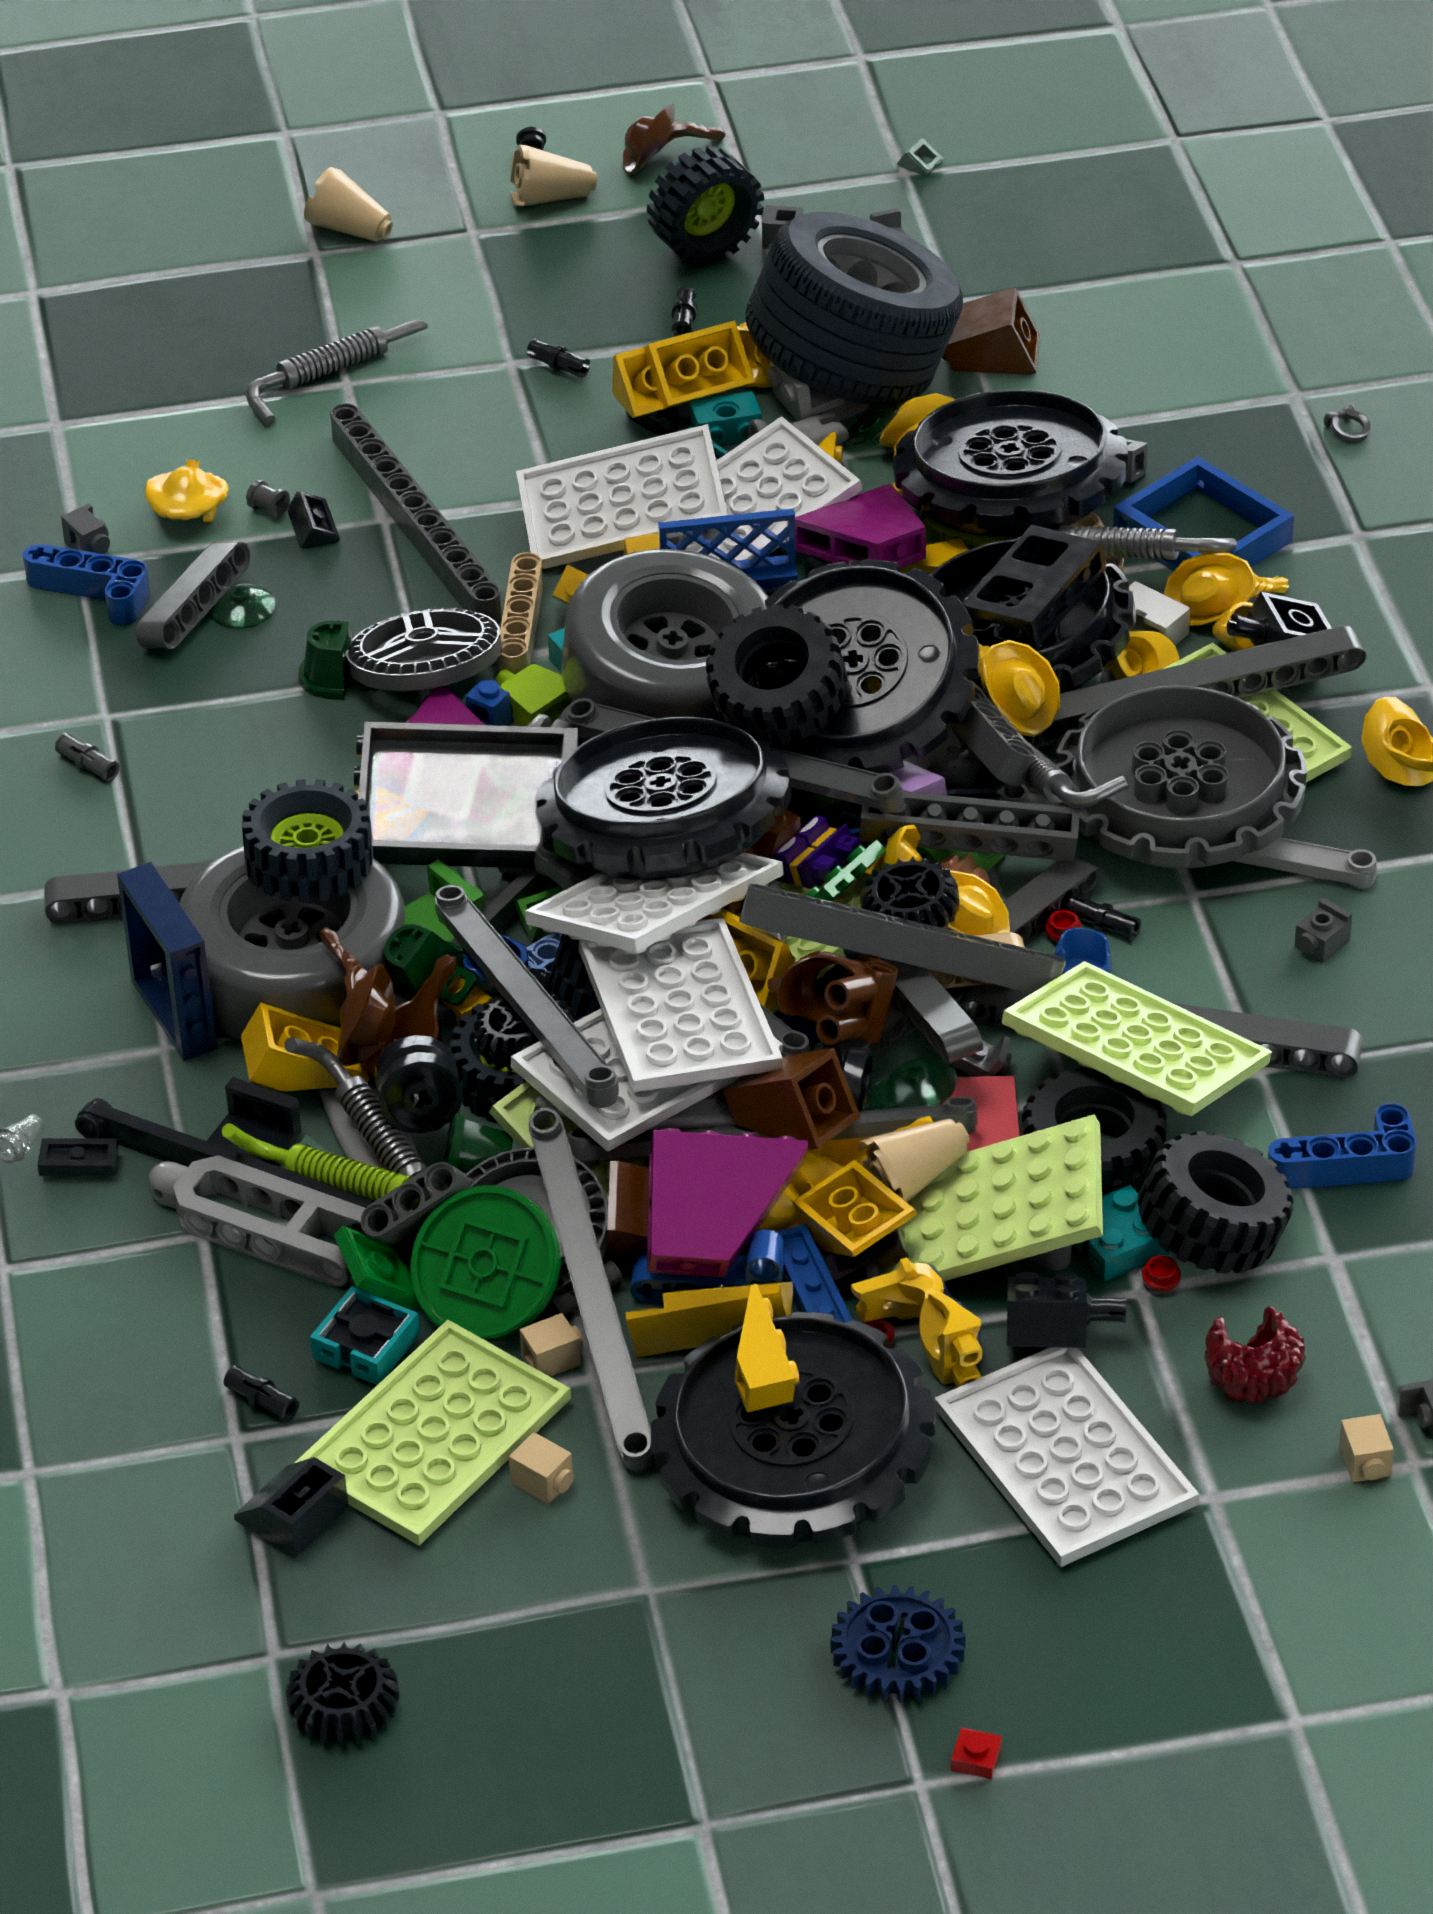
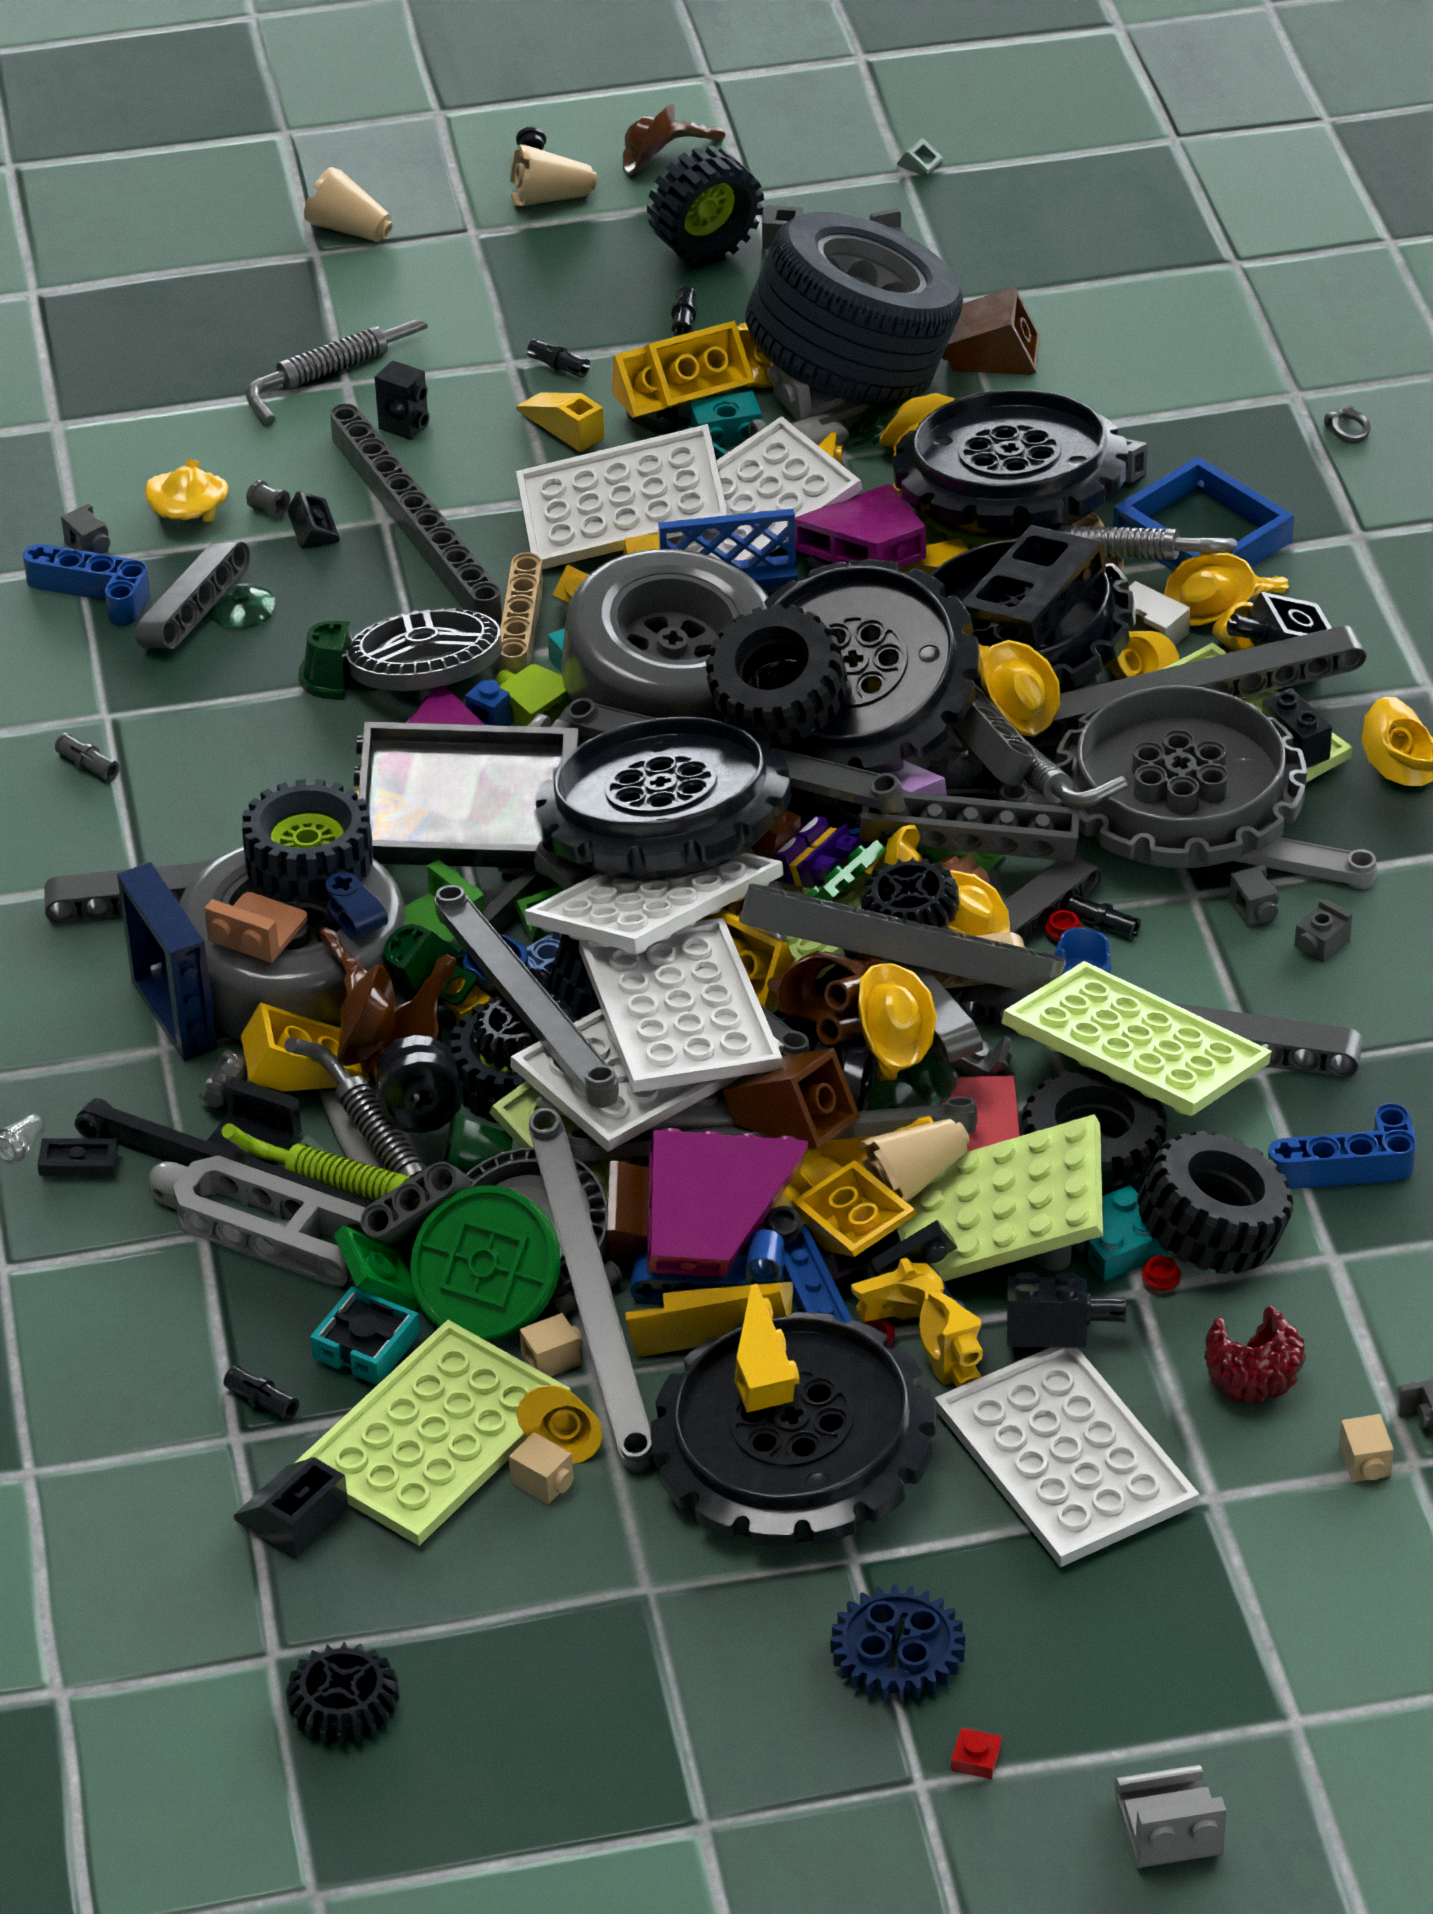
none -> dark grey hair [198,1049,248,1108]
none -> nougat bracket [204,892,307,963]
none -> dark blue piece [326,872,388,940]
none -> black brick [374,360,430,440]
none -> yellow slope [516,393,605,452]
none -> yellow piece [516,1385,603,1464]
none -> black plate [763,1206,802,1244]
none -> yellow hat [858,964,937,1103]
none -> black plate [871,1220,958,1275]
none -> light grey piece [1114,1765,1226,1868]
none -> dark grey brick [1229,865,1279,927]
none -> black brick [1262,688,1332,768]

